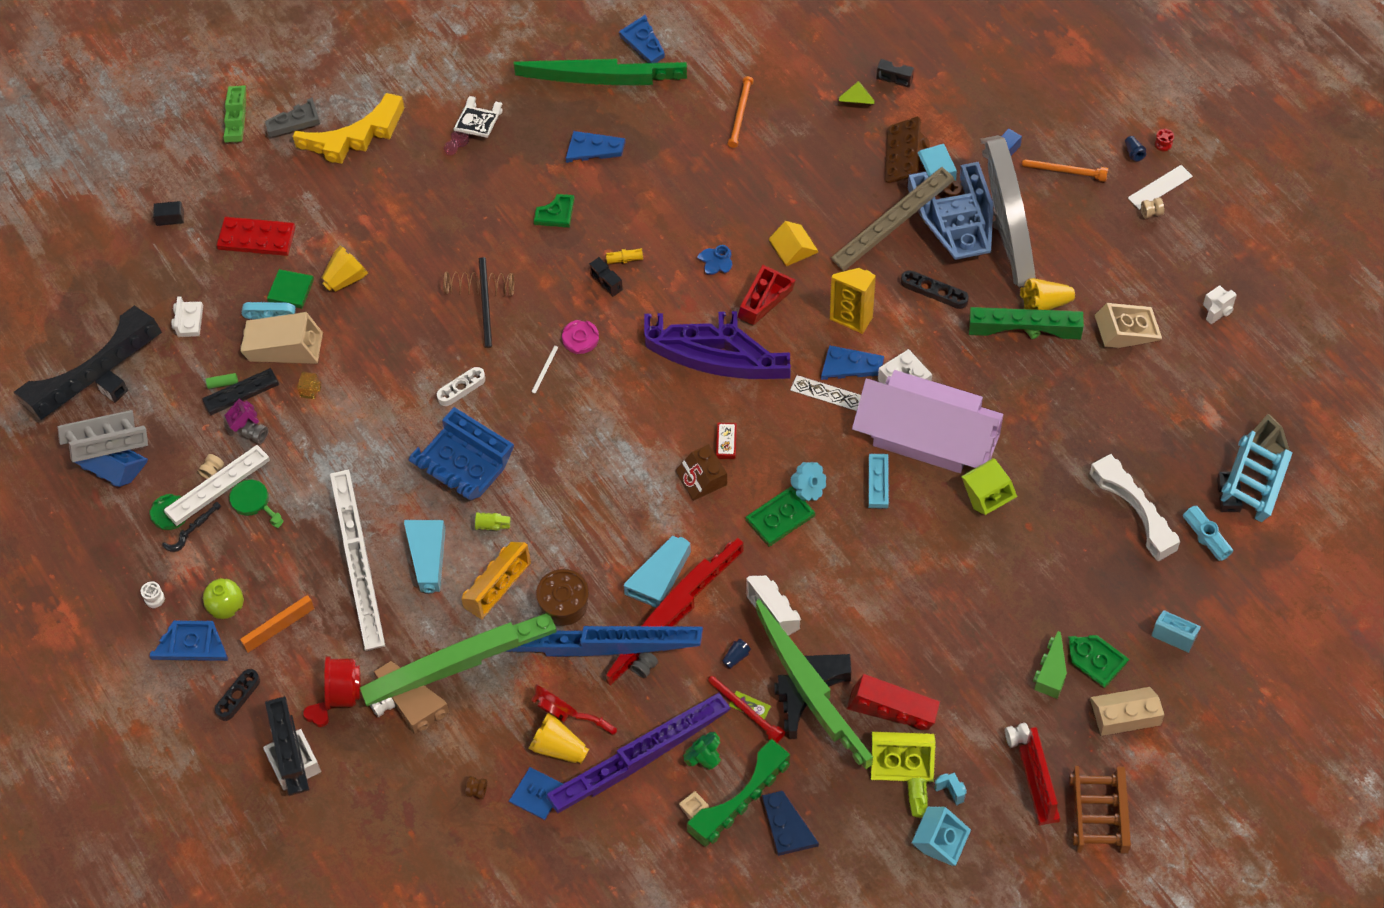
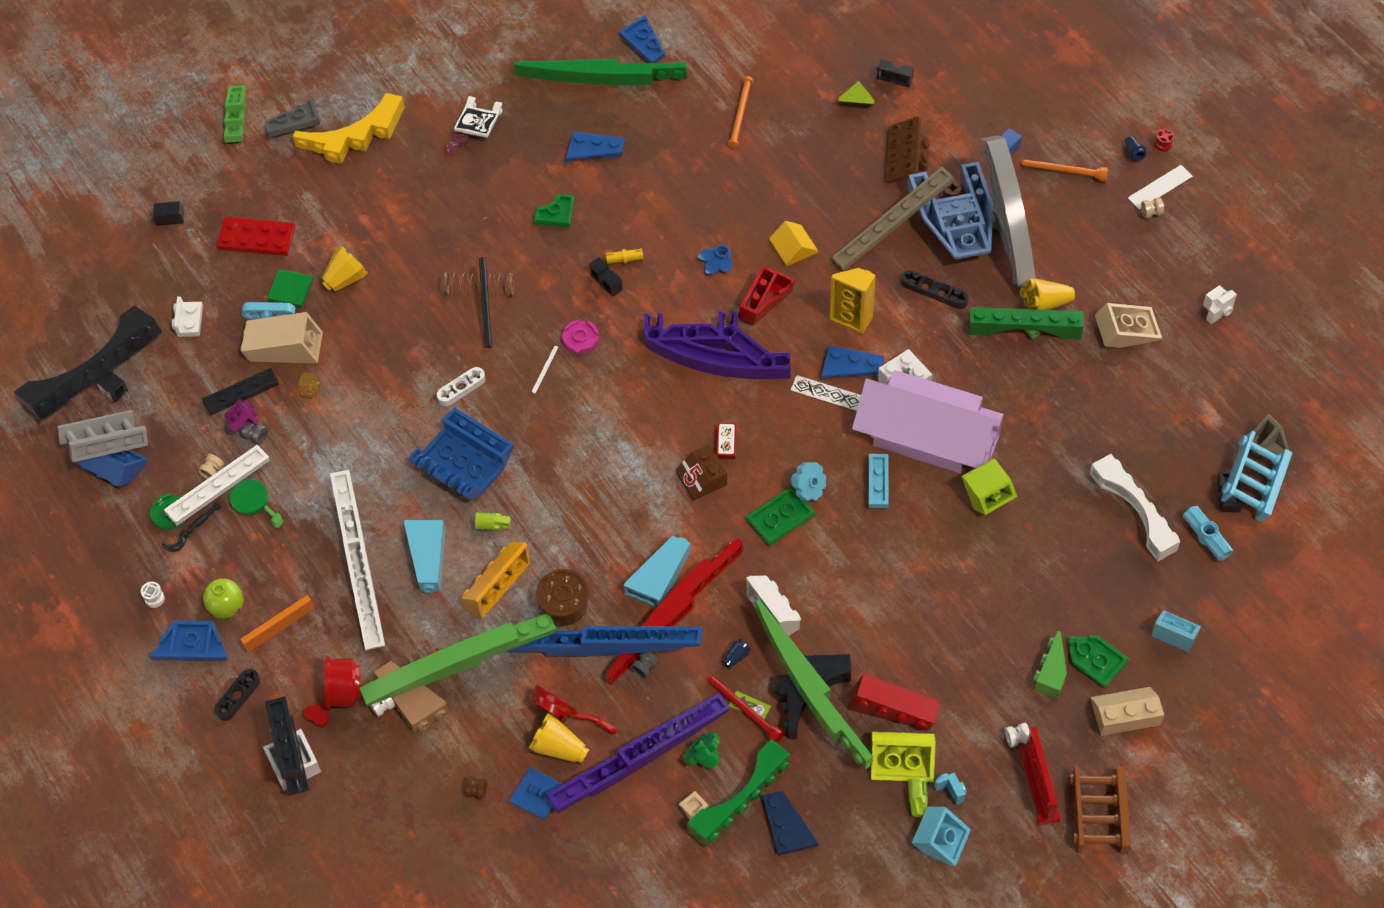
bright green hinge [206,373,238,389] -> none
medium azure slope [918,144,957,181] -> none

